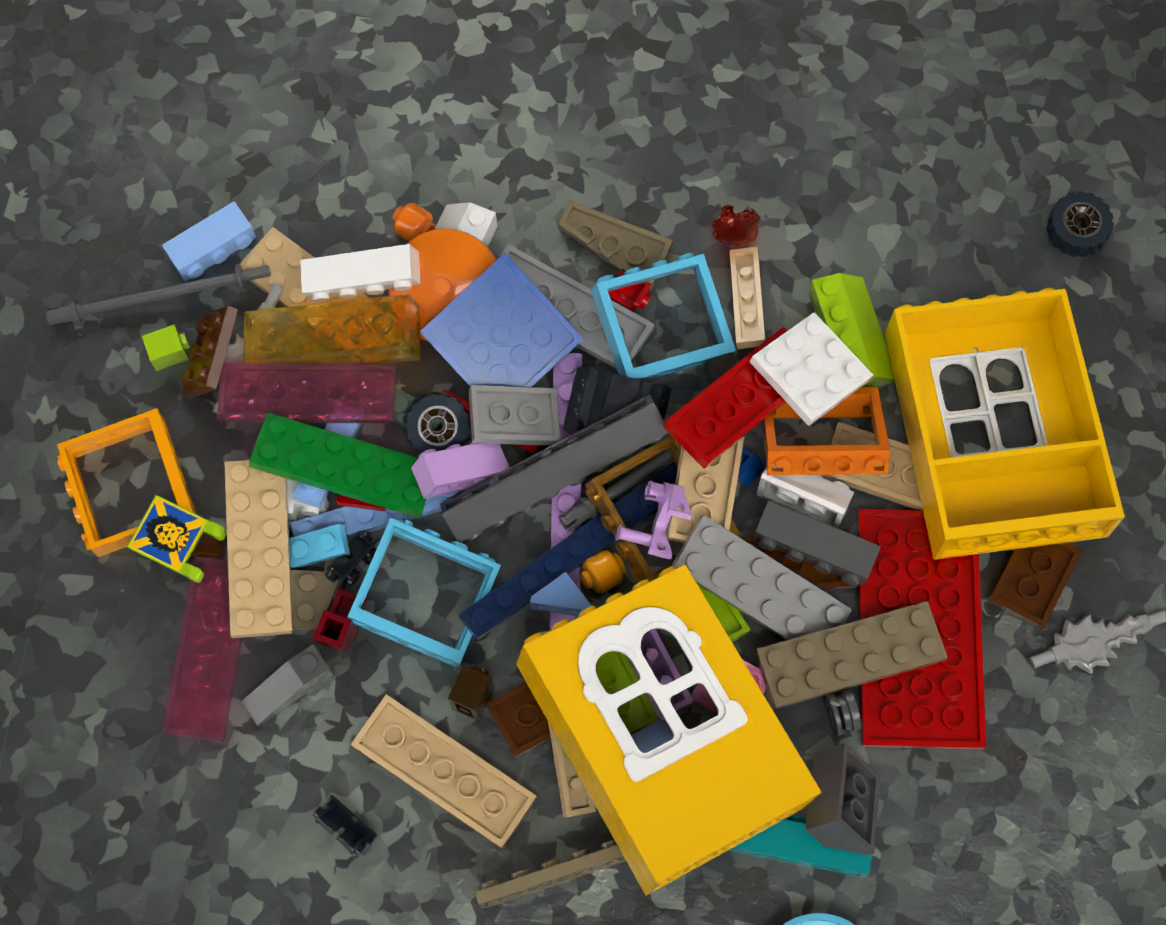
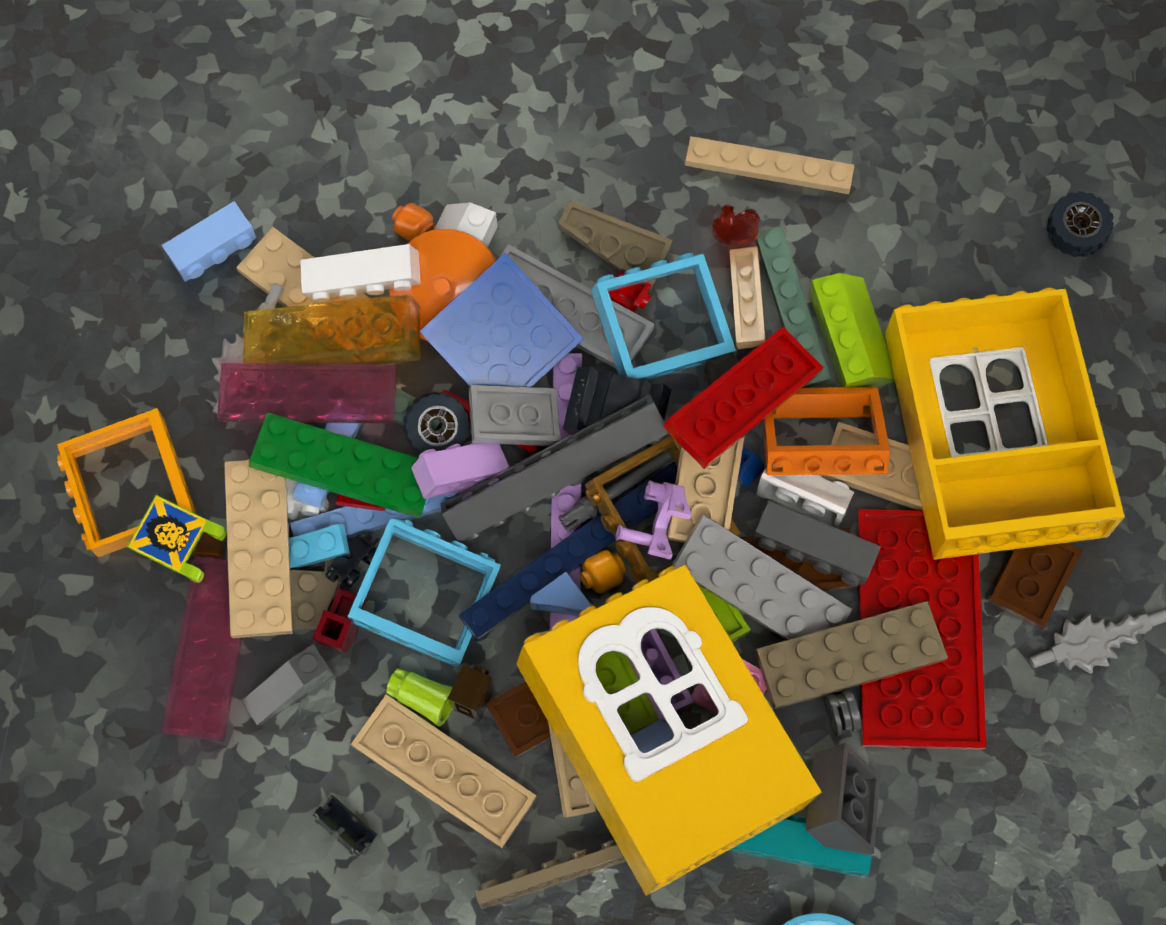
dark grey bar [45,264,271,326] -> none
lime brick [142,324,190,371] -> none
reddish brown plate [181,305,238,399] -> none
white plate [750,312,873,426] -> none
none -> lime plant [386,668,453,727]
none -> tan plate [685,136,854,194]
none -> sand green plate [754,226,831,388]

